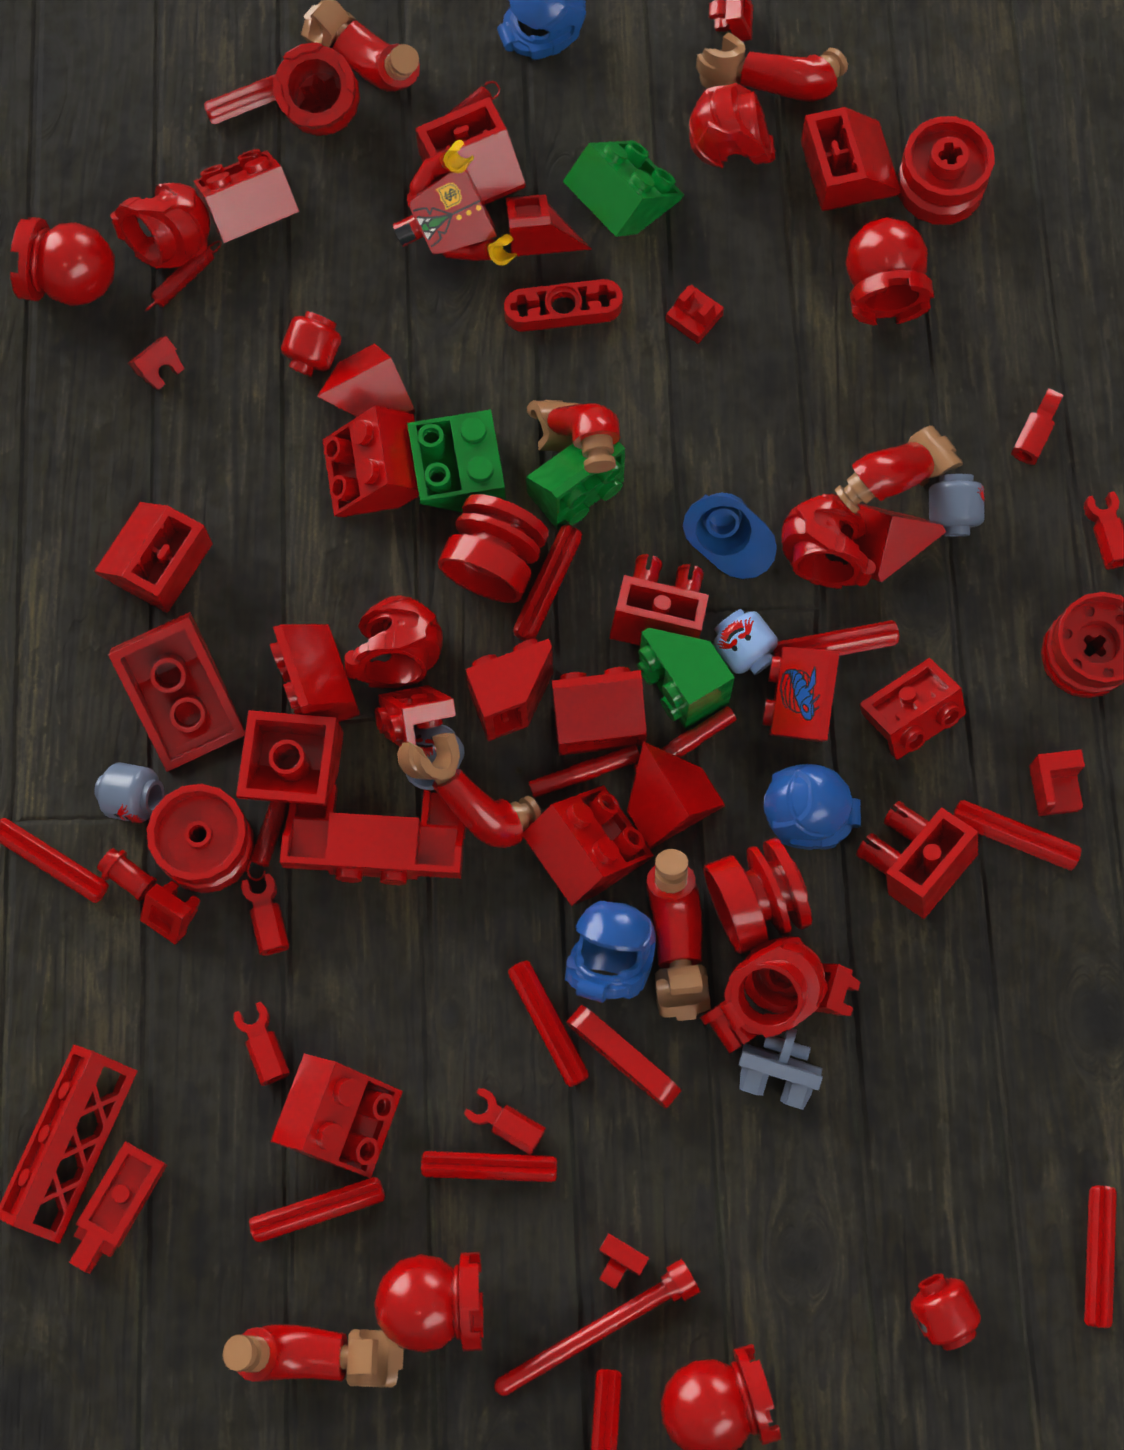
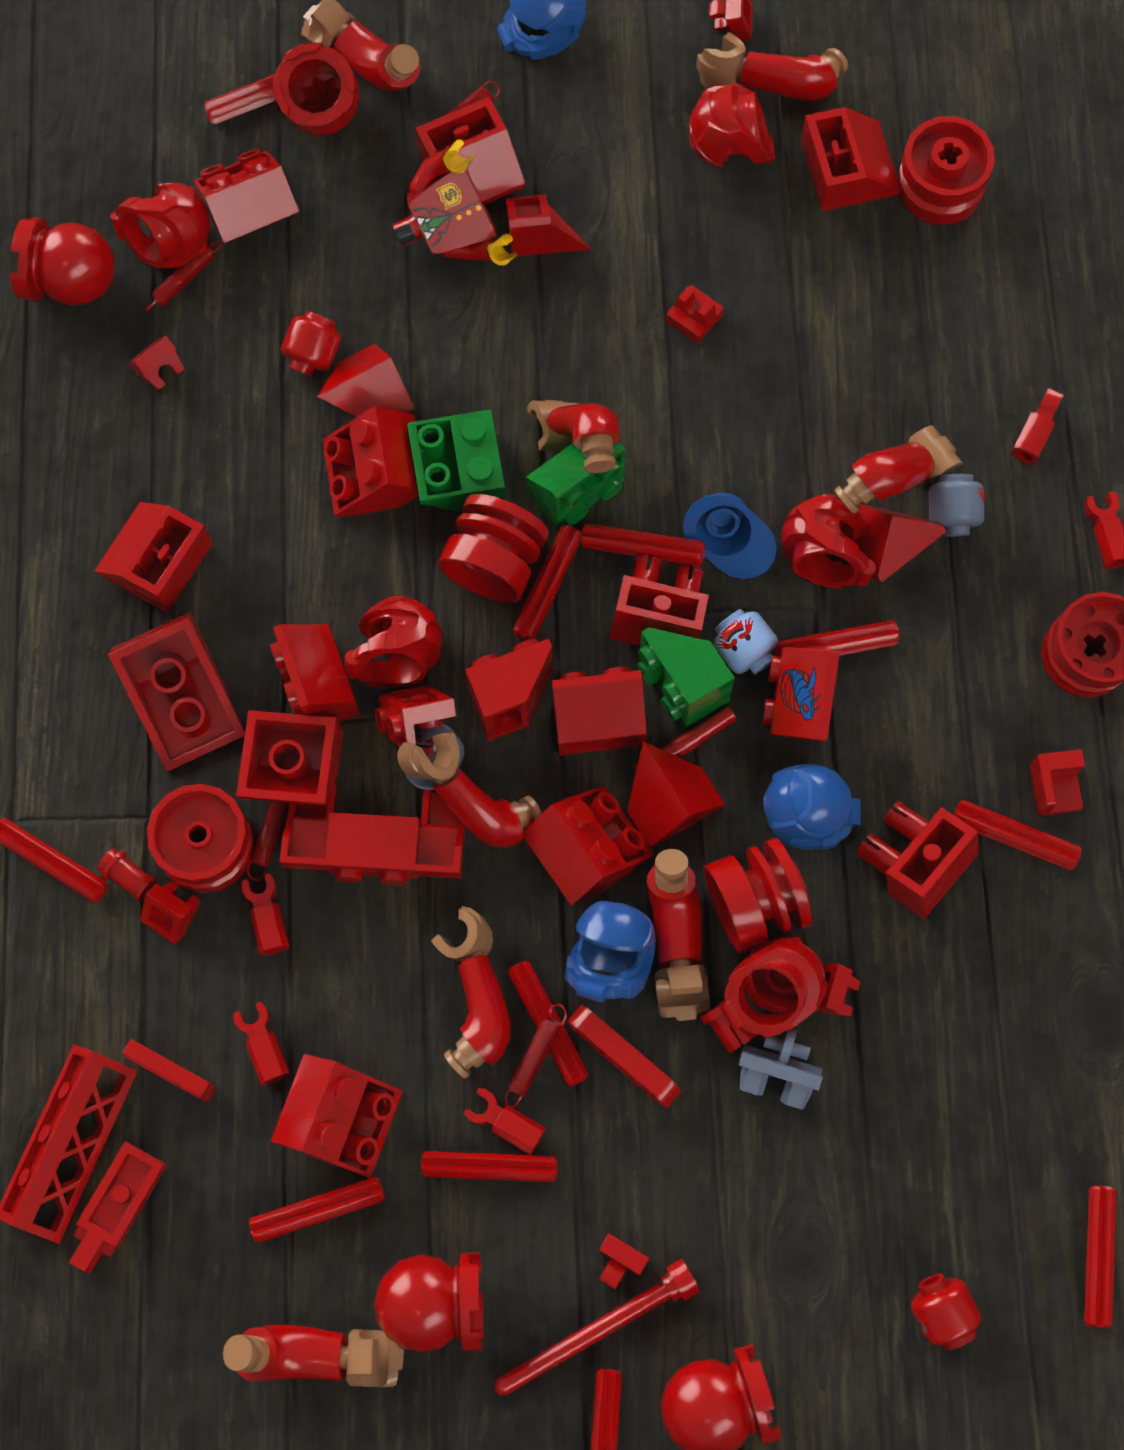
sand blue head [95,762,164,823] -> none
red beam [504,279,623,332] -> none
red piece [528,744,640,798] -> none
green slope [563,140,684,237] -> none
red tile [846,217,934,325] -> none
red bracket [860,658,966,759] -> none
none -> red tile [122,1039,217,1102]
none -> red piece [431,906,511,1079]
none -> red piece [505,1004,567,1108]
none -> red axle [581,523,706,566]

